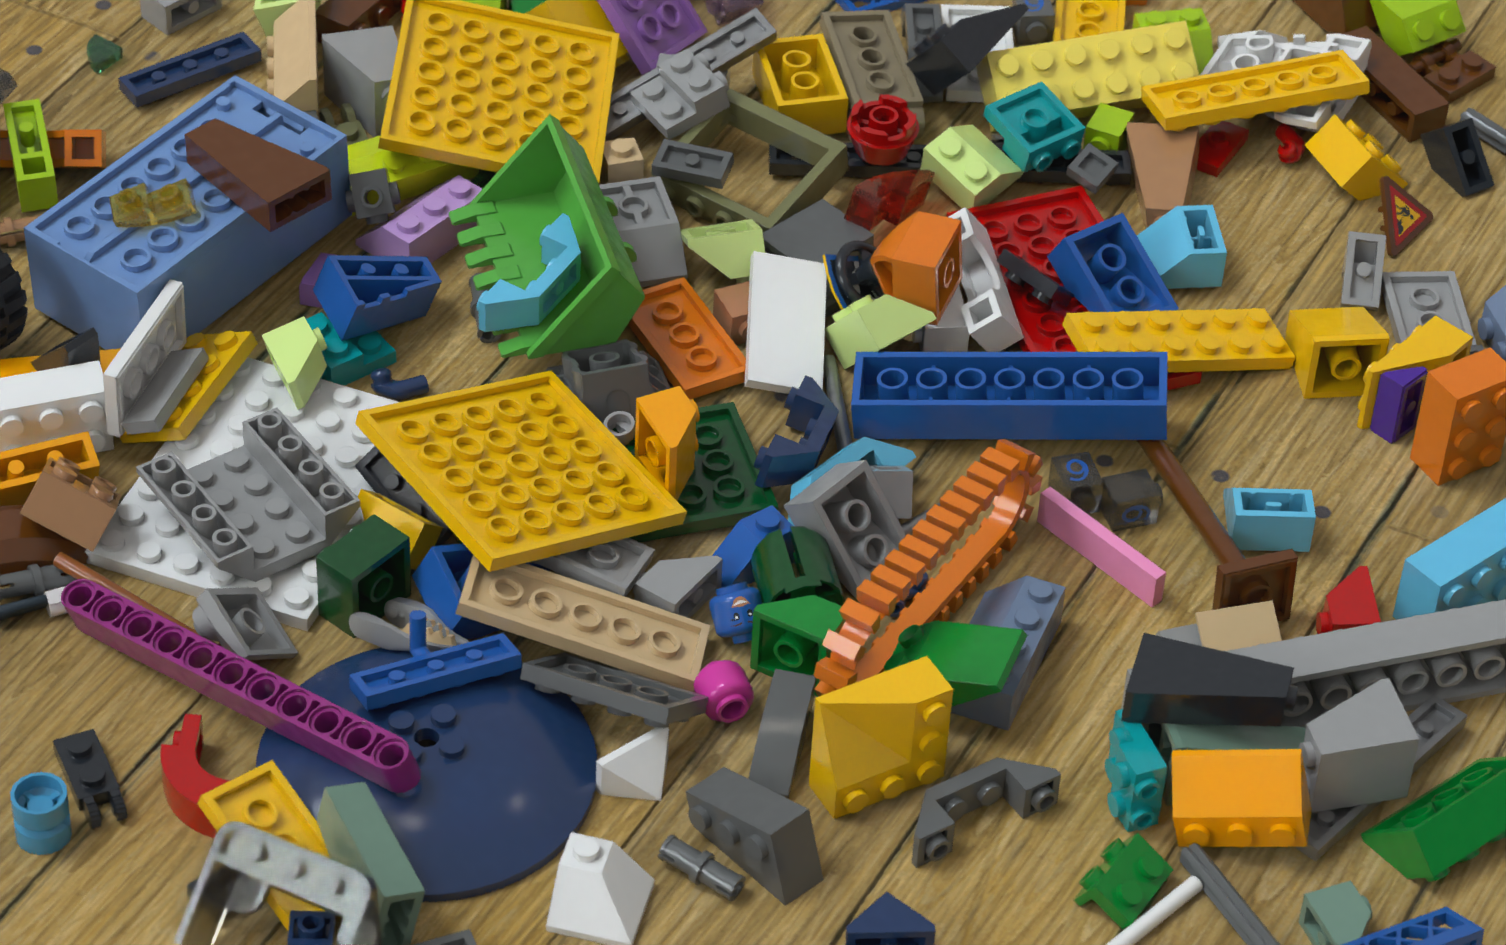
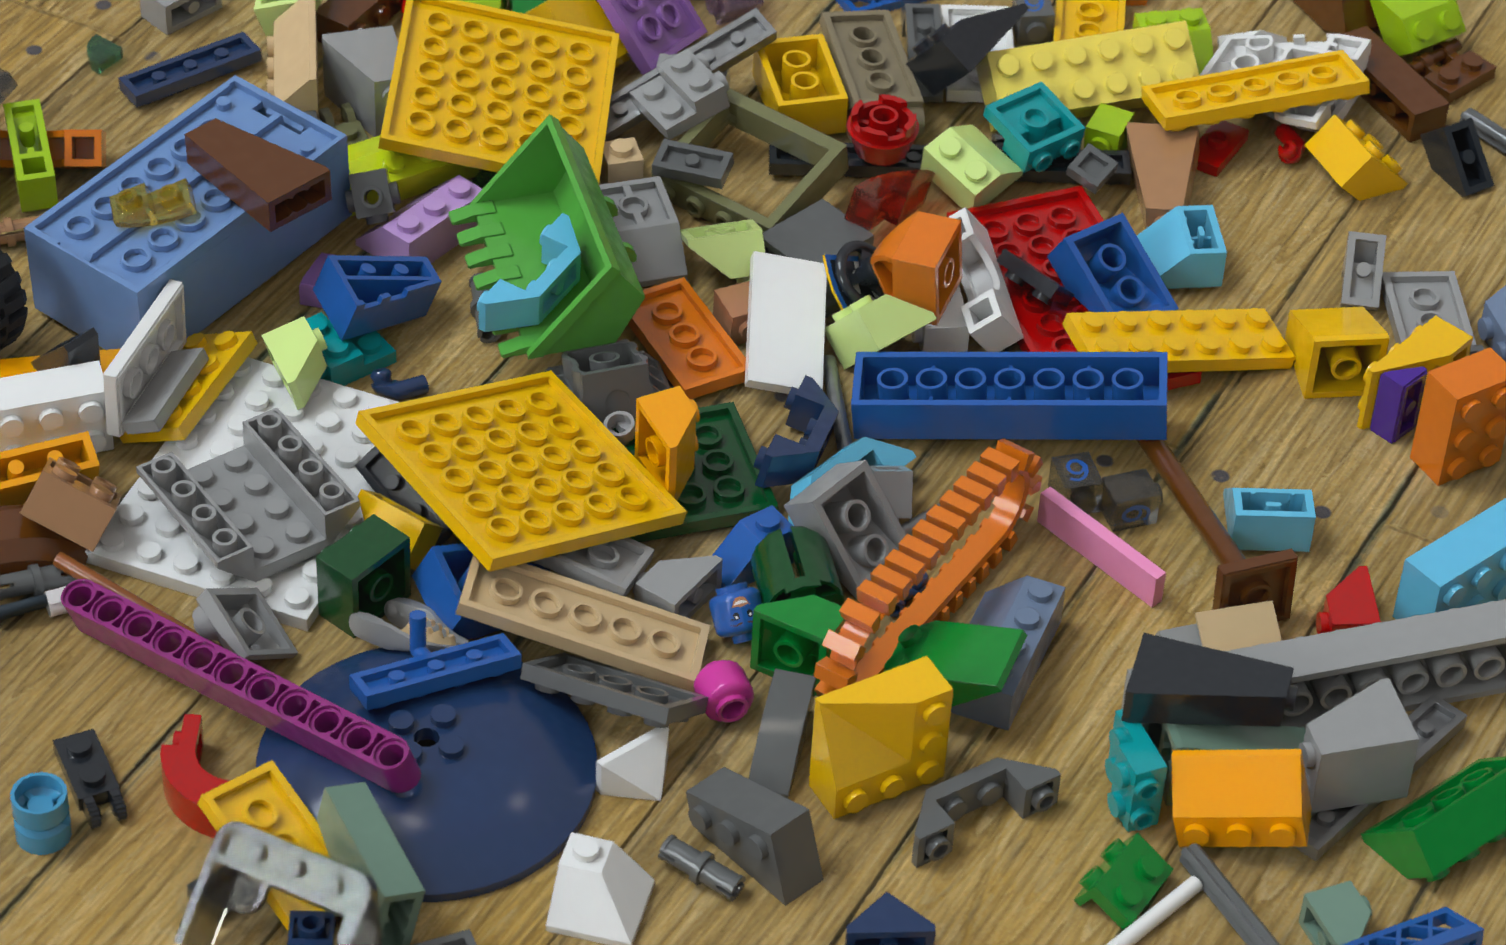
piece [1378,176,1433,257] -> none

